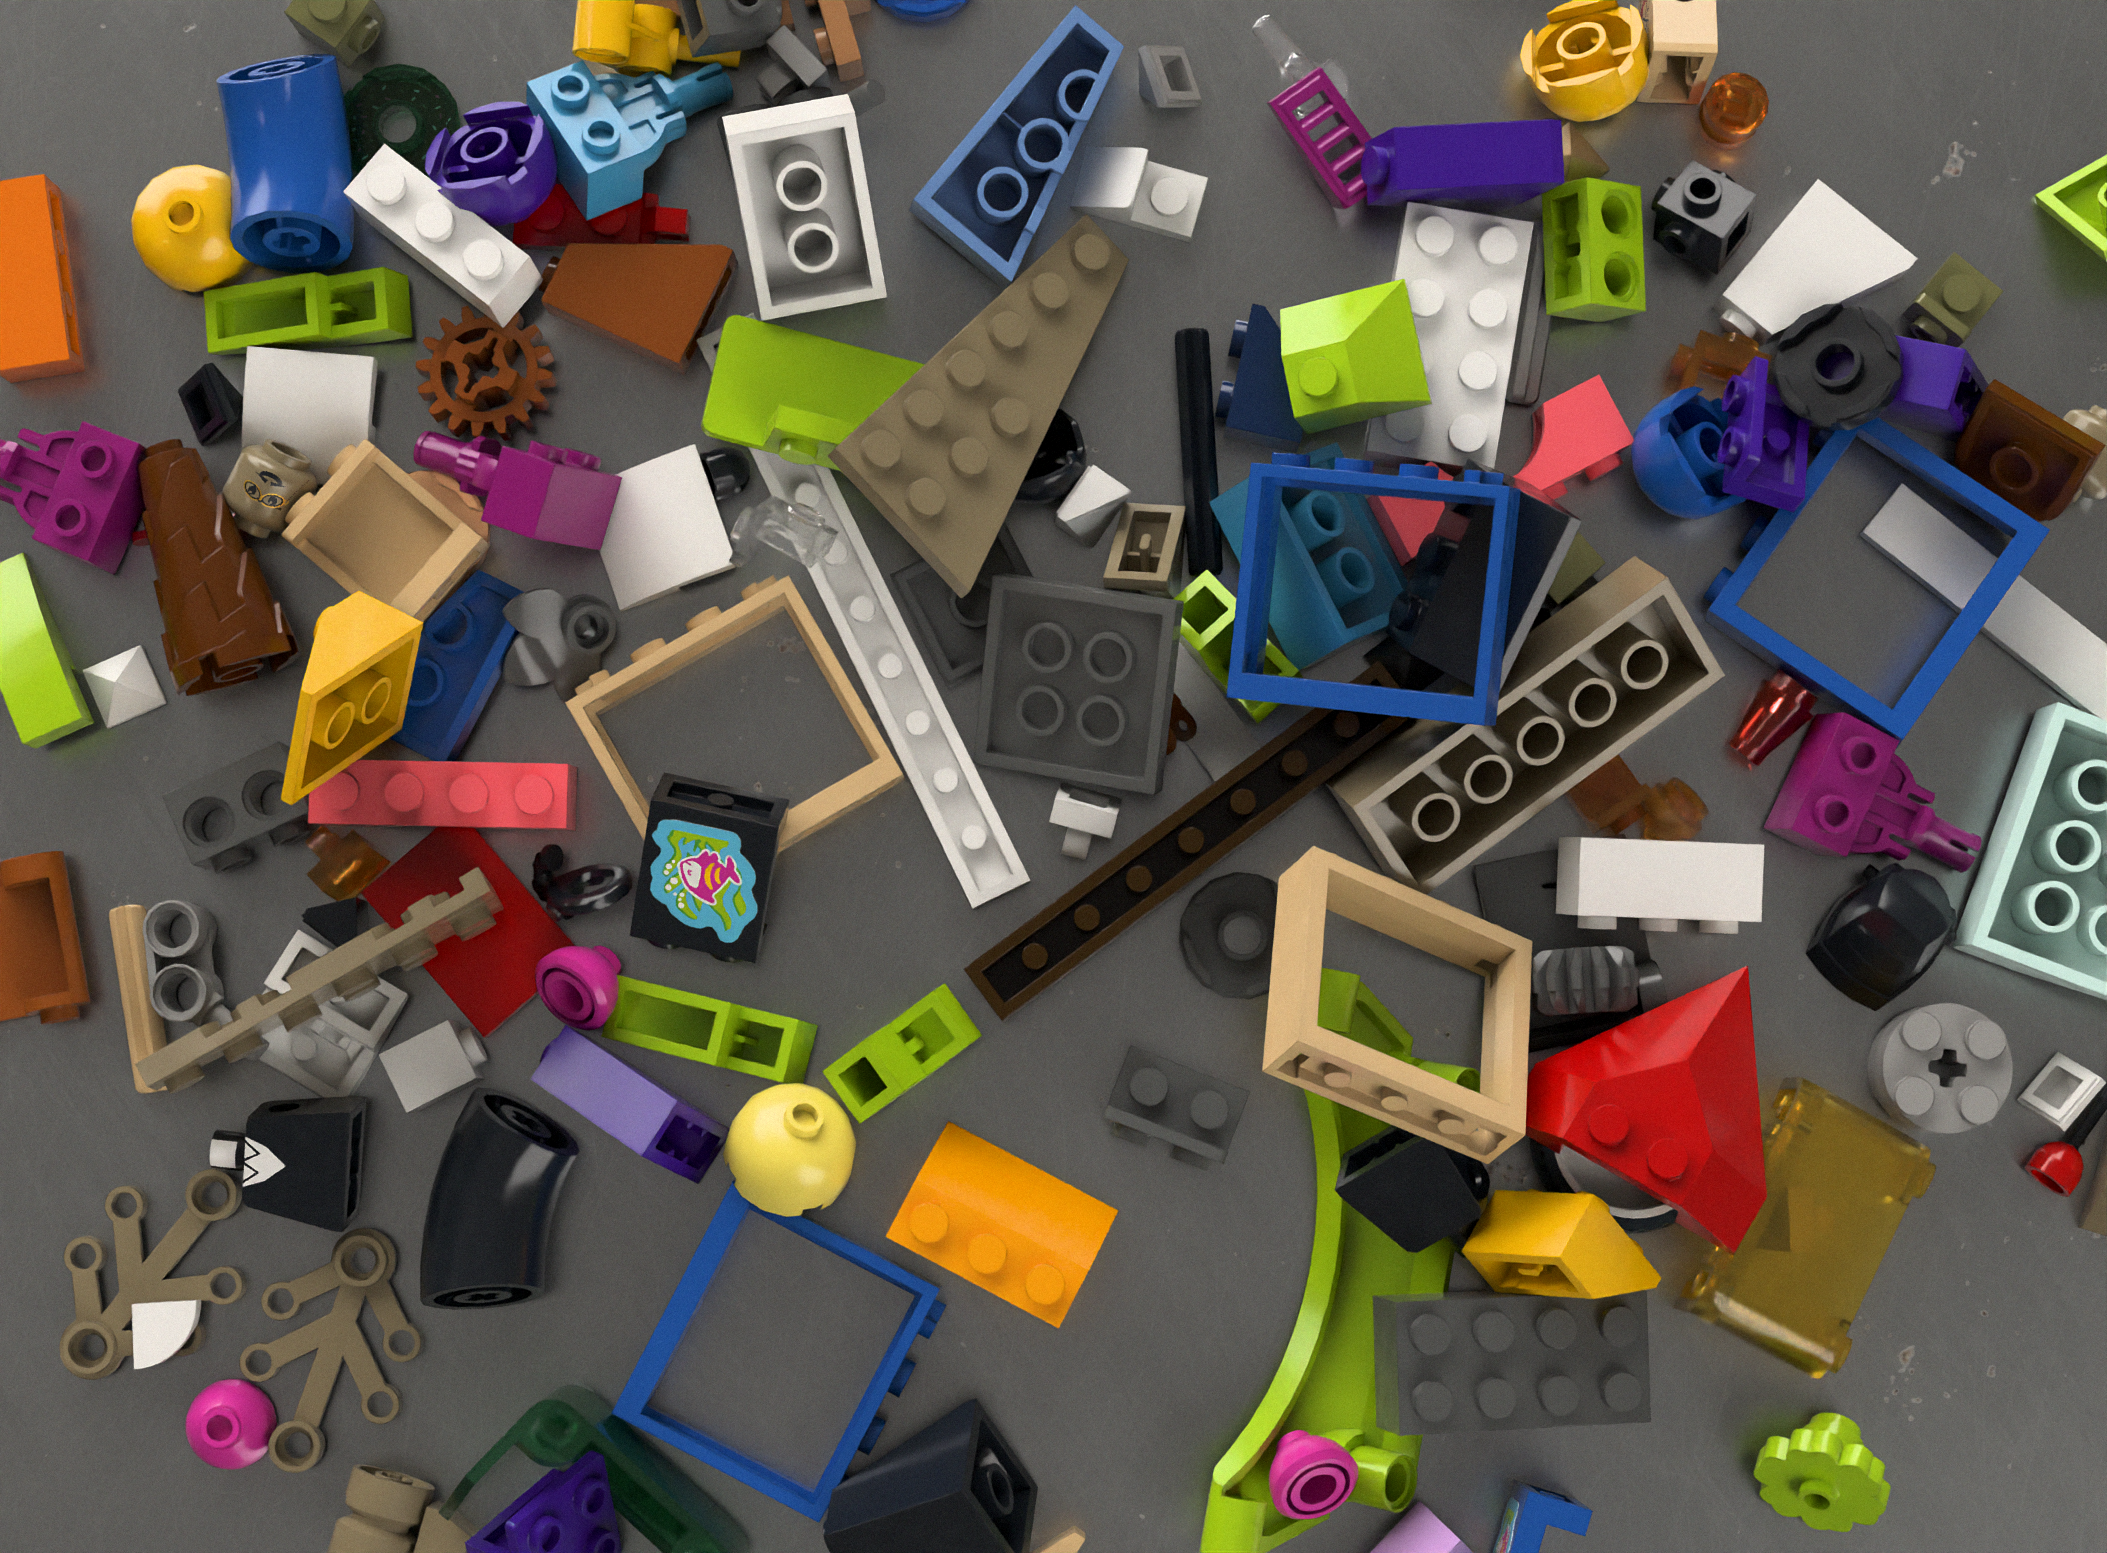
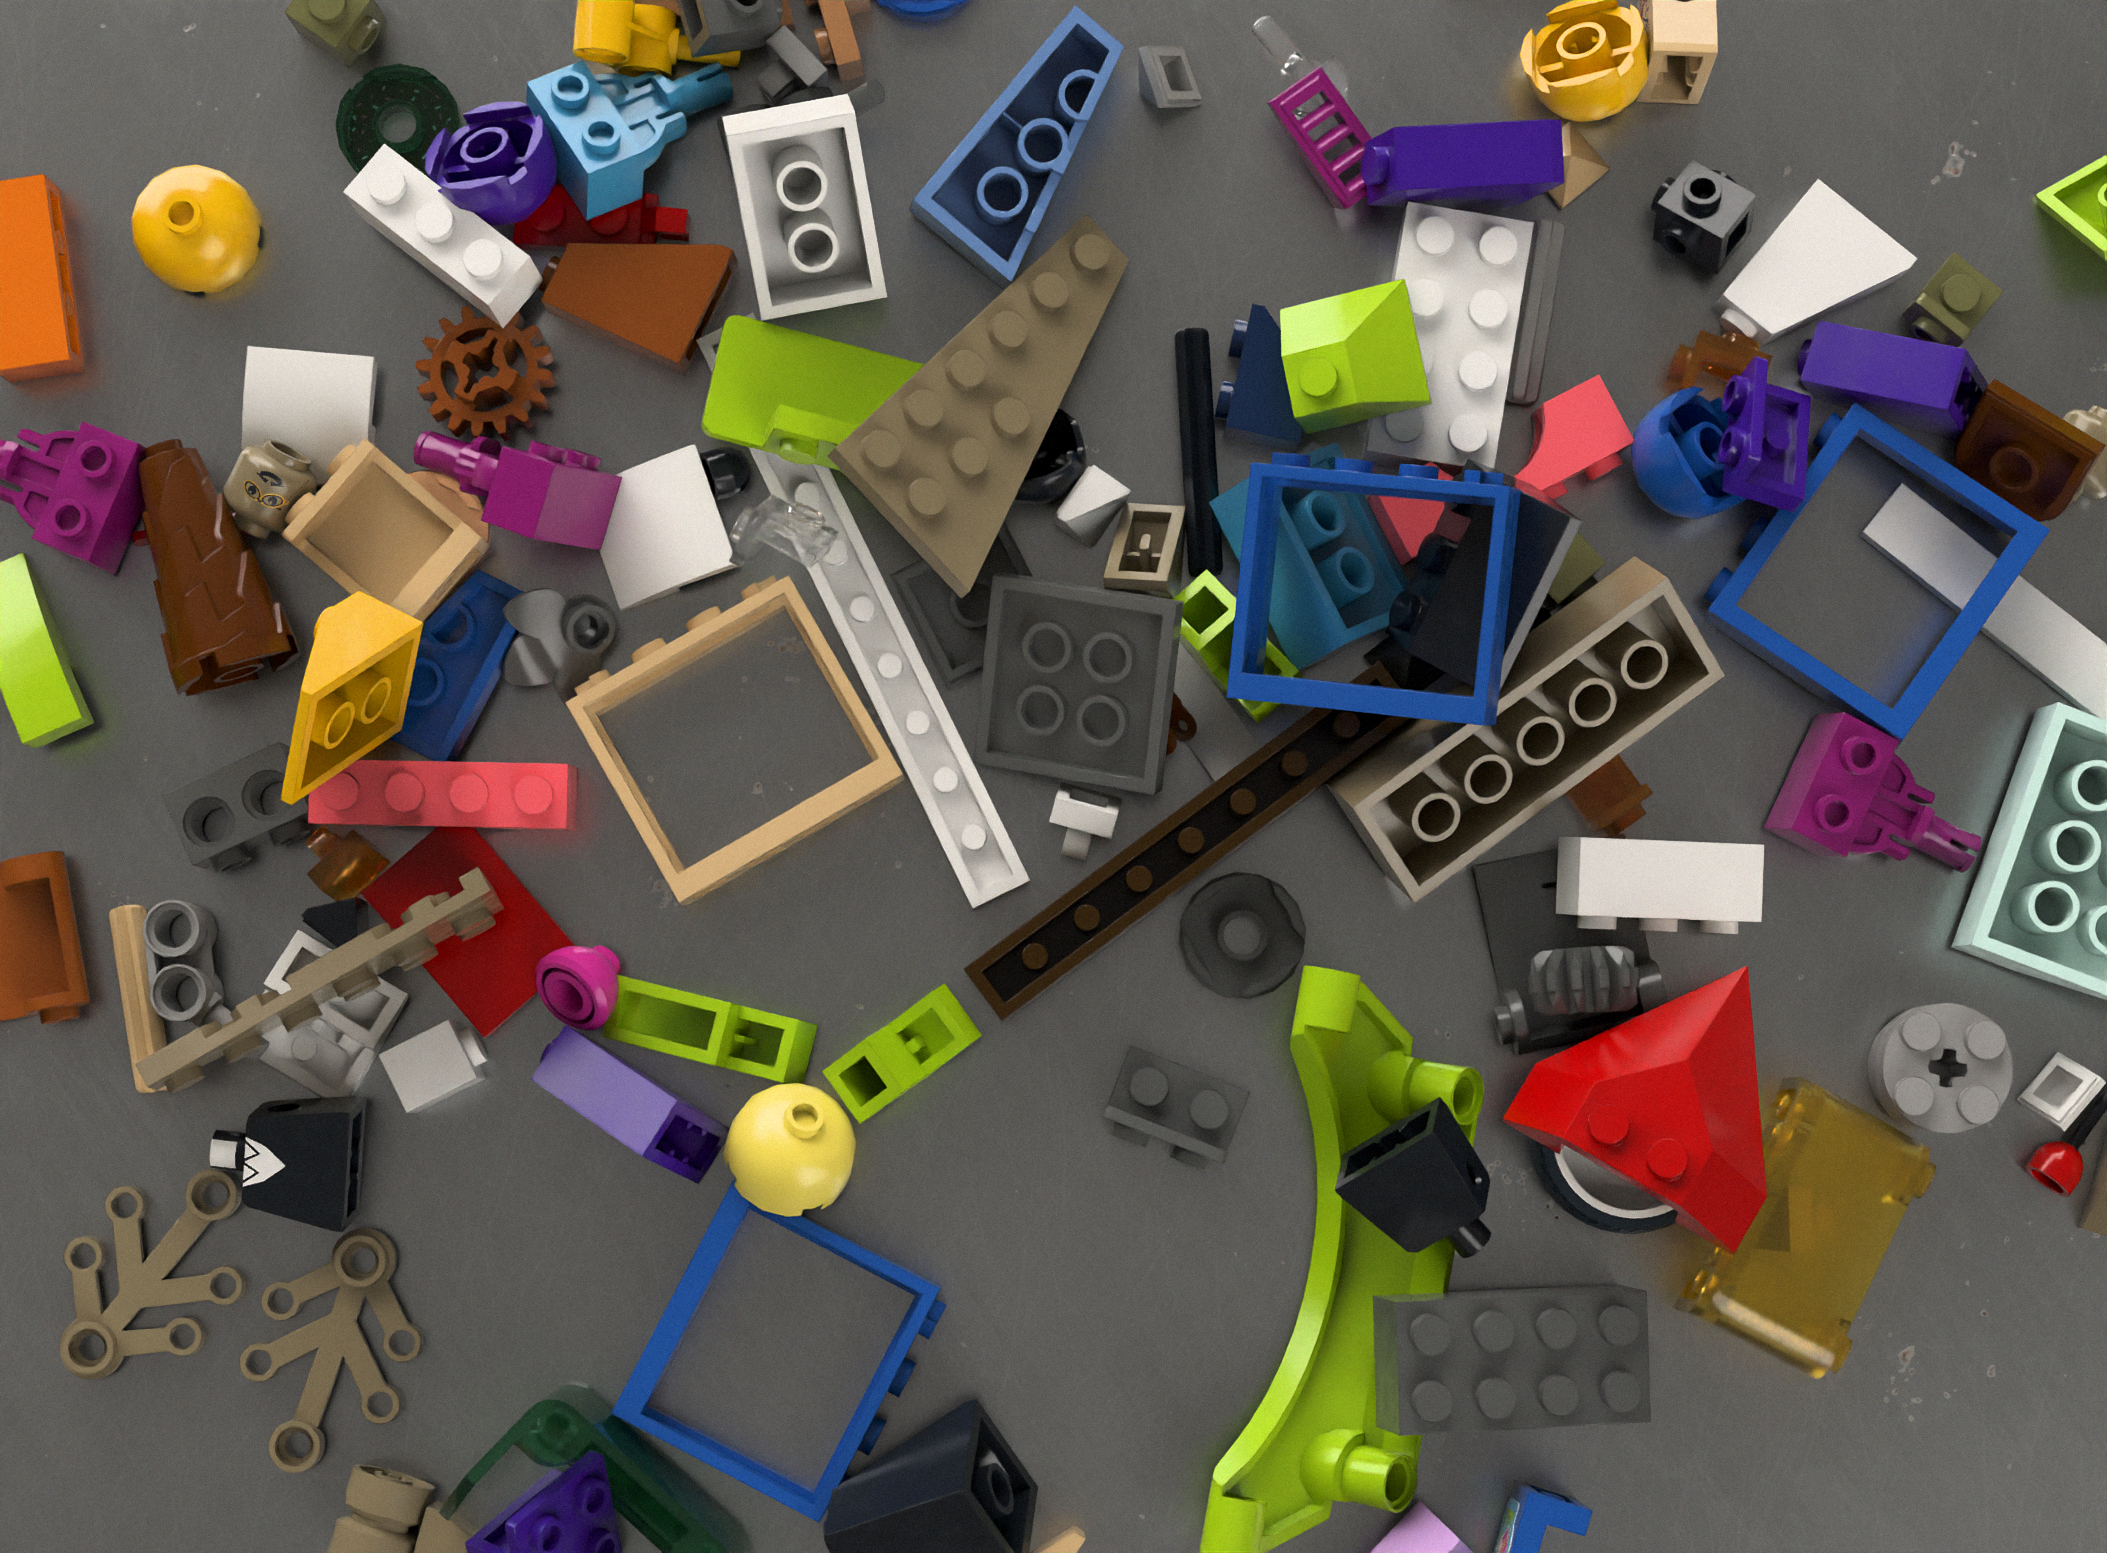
white slope [83,645,167,729] -> none
white tile [132,1300,201,1369] -> none
black slope [178,363,243,446] -> none
dark pink brick [185,1379,277,1470] -> none
lime slope [203,267,413,355] -> none
blue brick [216,54,354,273] -> none
black brick [420,1087,580,1310] -> none
black piece [531,844,633,922] -> none
panel [630,772,790,963] -> none
light orange slope [885,1121,1118,1328] -> none
white slope [1070,147,1208,242] -> none
tan window [1262,846,1532,1164] -> none
dark pink brick [1269,1430,1358,1519] -> none
yellow slope [1461,1189,1662,1299] -> none
lime brick [1542,177,1646,323] -> none
clear orange plate [1643,777,1709,841] -> none
clear orange wheel [1696,72,1769,150] -> none
clear red cone [1728,669,1819,767] -> none
lime plant [1754,1413,1891,1532] -> none
black tile [1773,303,1904,431] -> none
black helmet [1806,863,1957,1011] -> none

